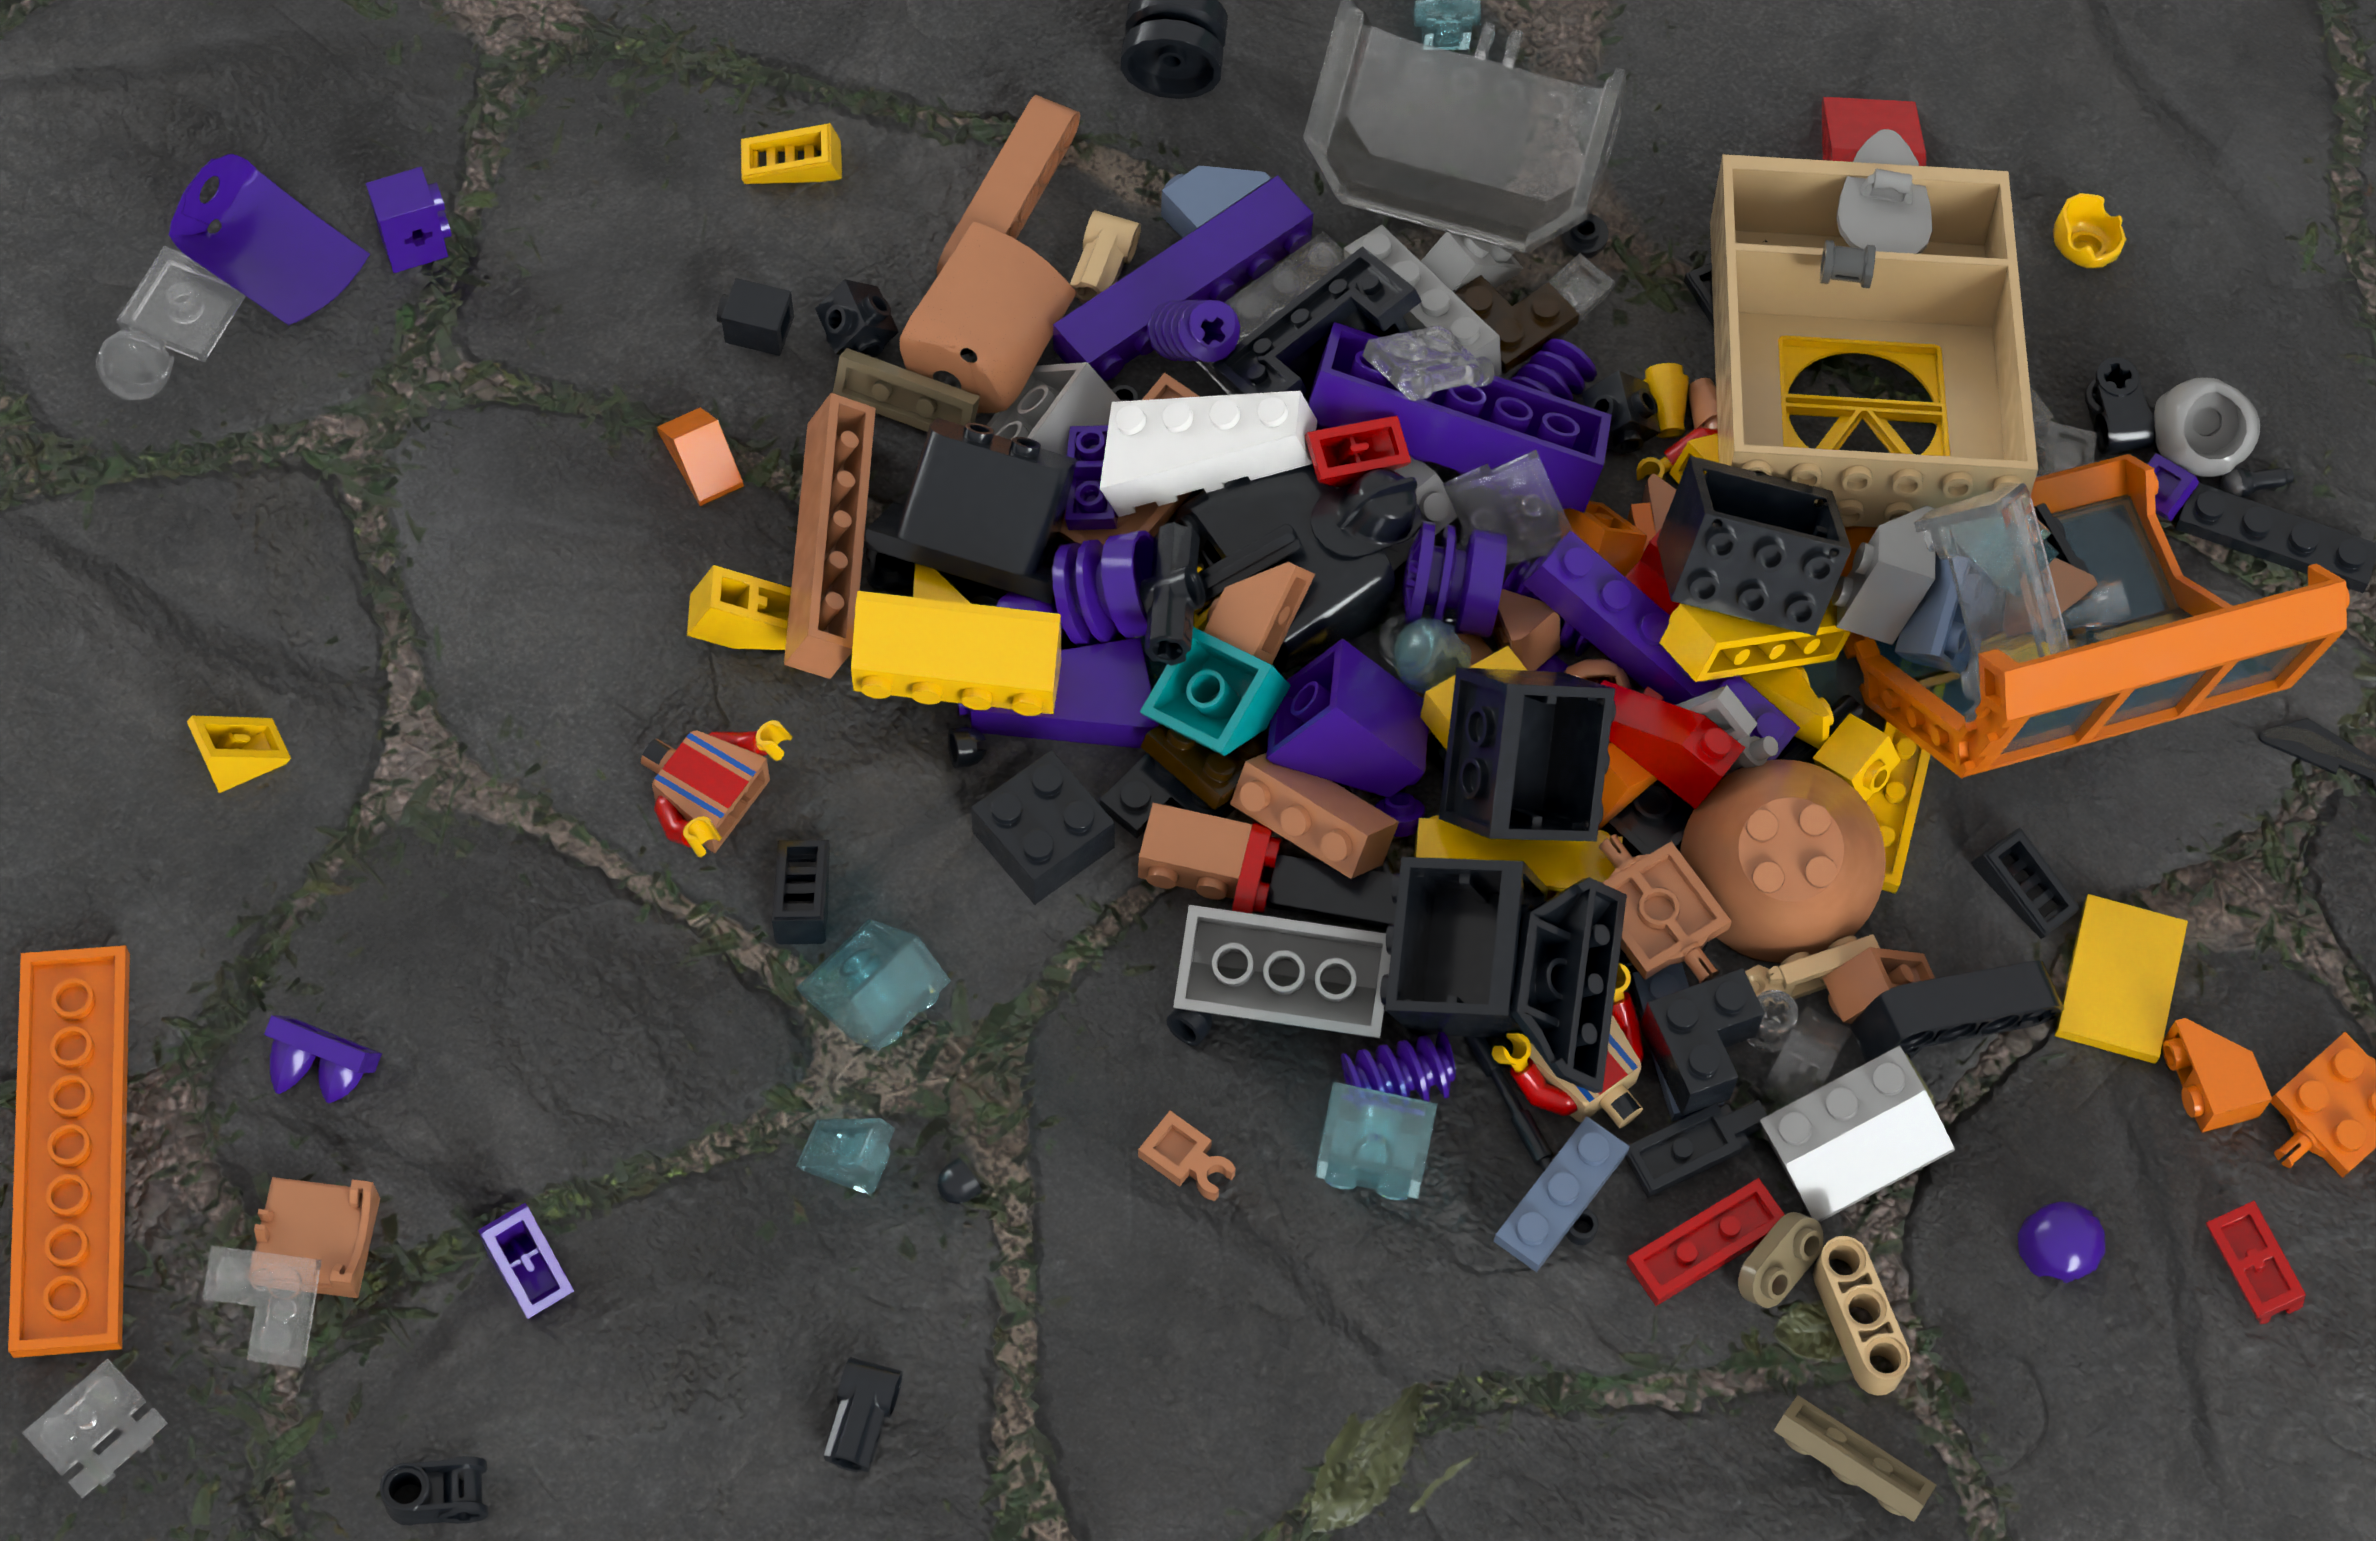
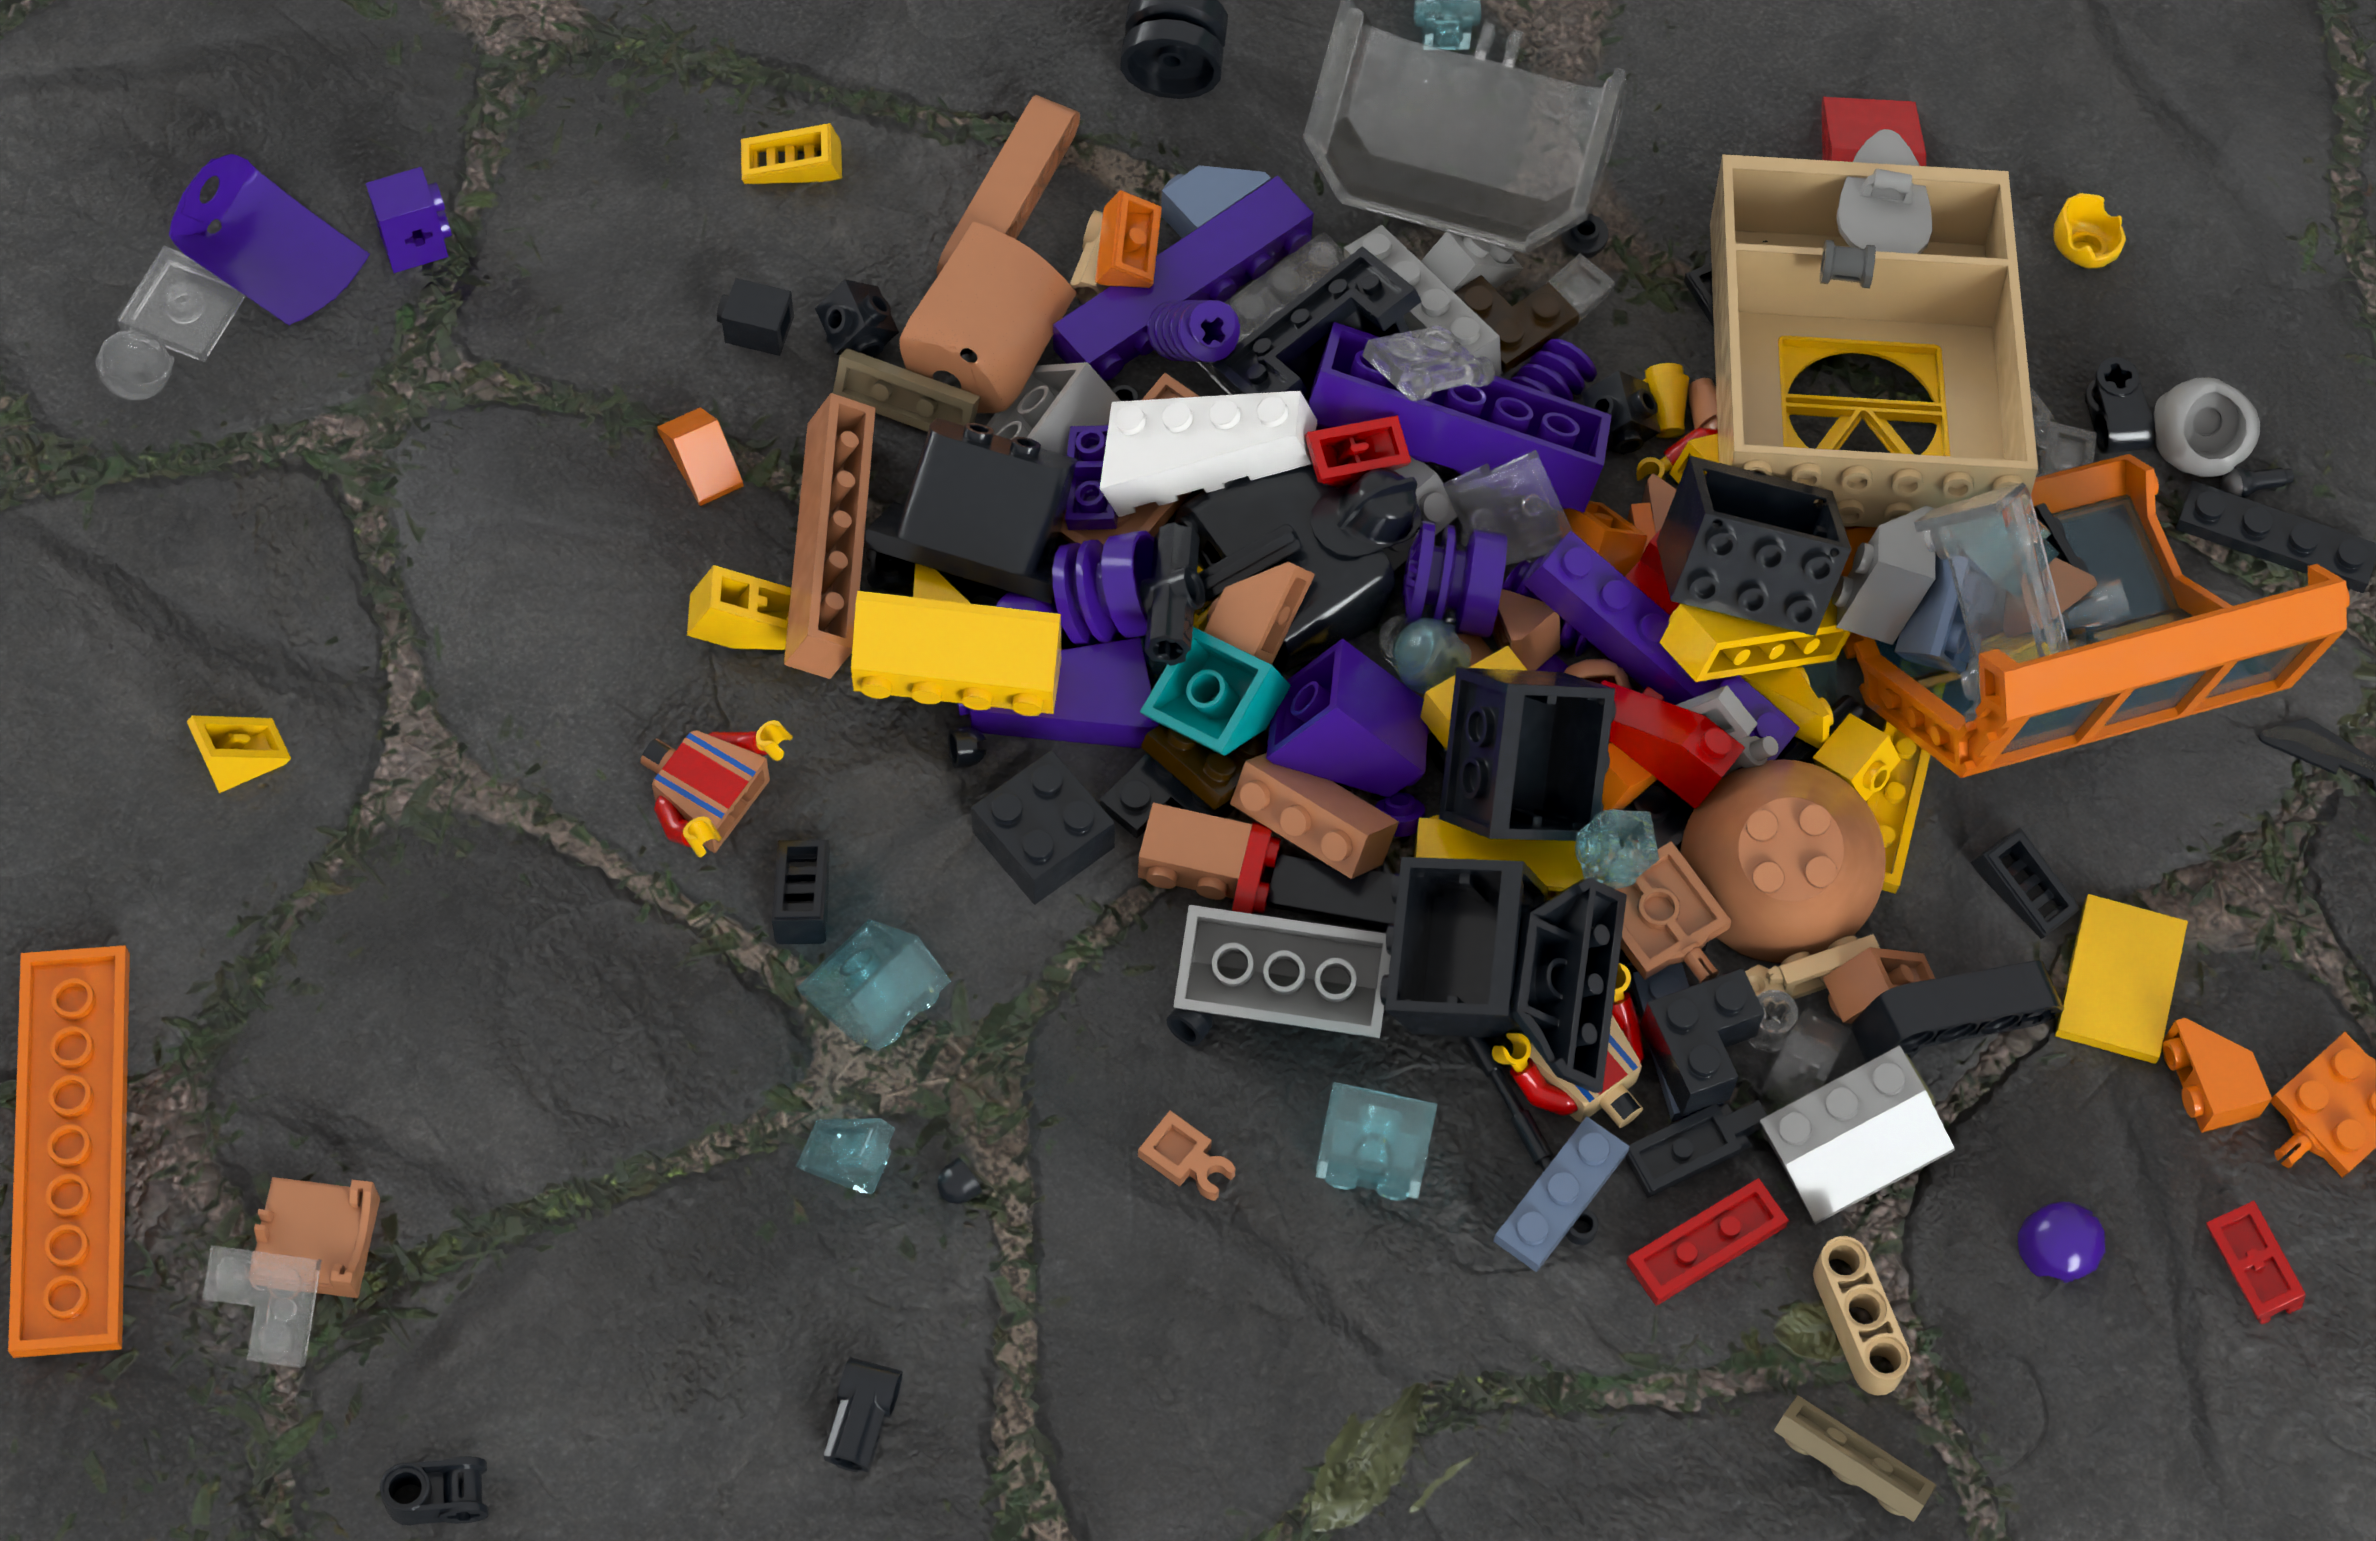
clear plate [22,1359,168,1499] -> none
dark purple tile [264,1015,382,1103] -> none
slope [478,1203,574,1319] -> none
dark purple piece [1341,1032,1456,1116] -> none
dark tan plate [1738,1212,1824,1308] -> none
dark purple plate [2148,453,2200,522] -> none
none -> orange slope [1095,190,1162,288]
none -> clear light blue brick [1575,809,1659,889]

